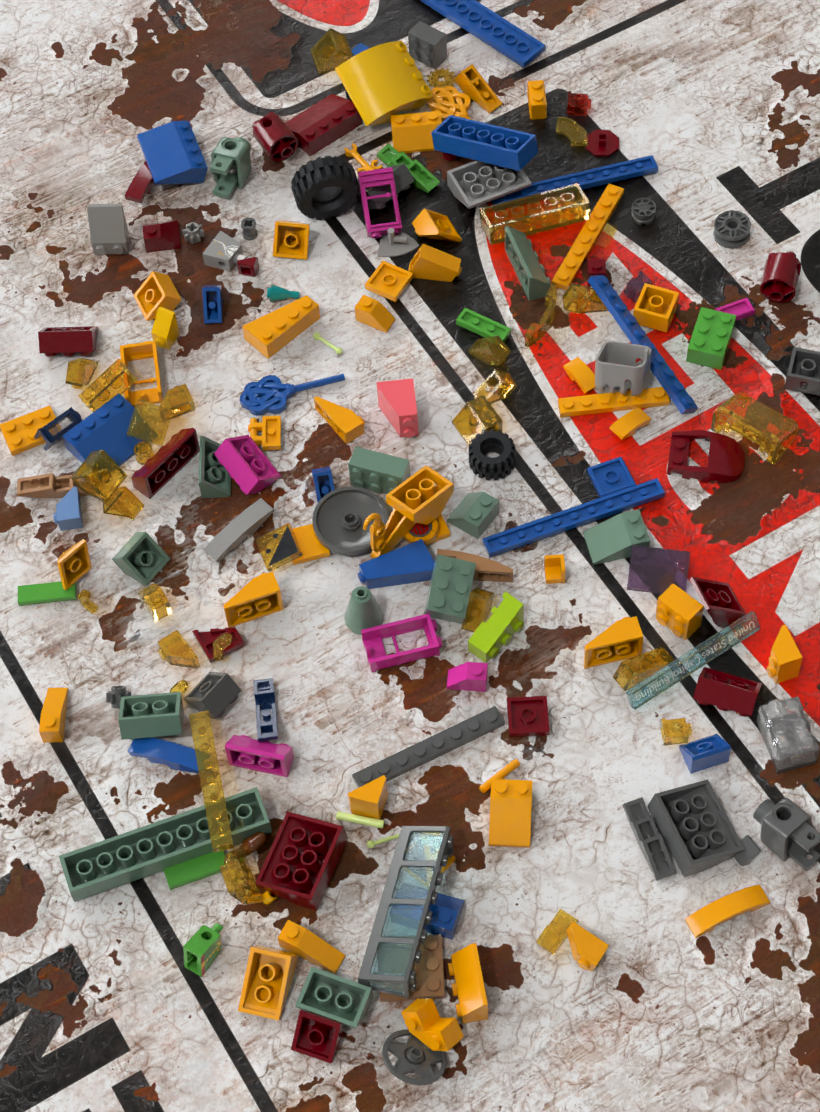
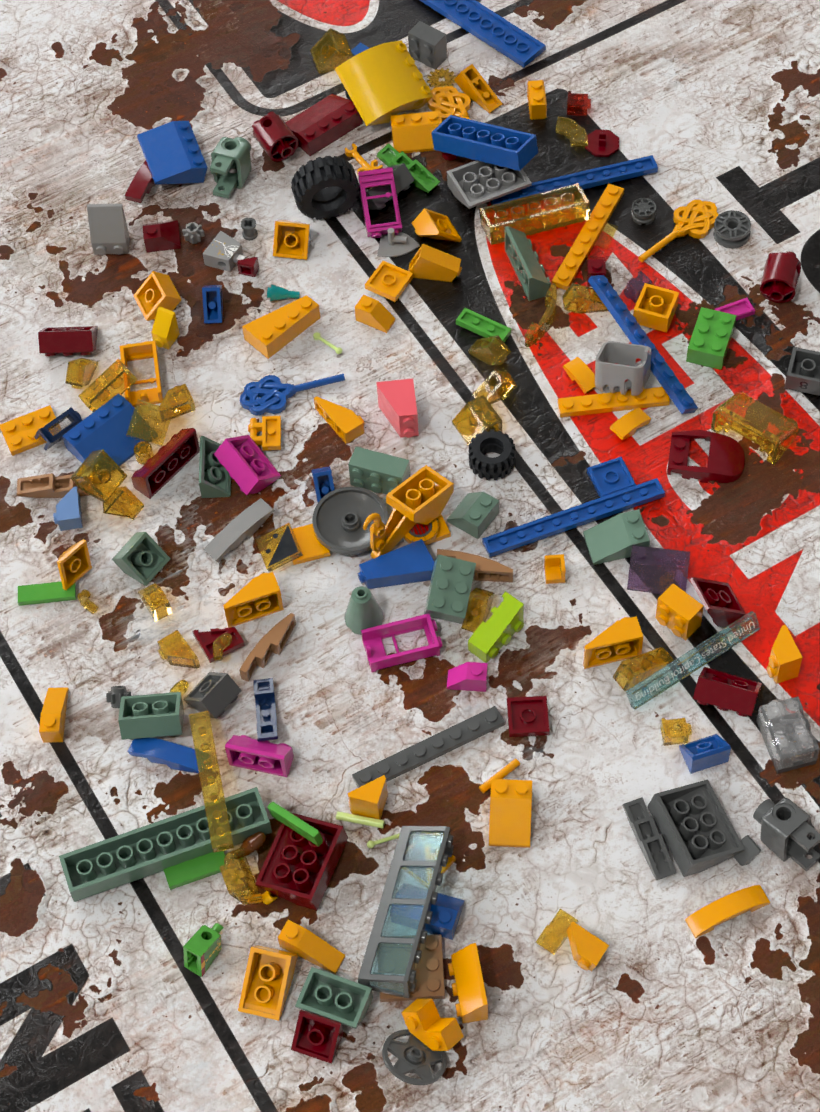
none -> medium nougat slope [239,613,296,682]
none -> bright green tile [267,802,323,847]
none -> light orange piece [638,200,719,262]

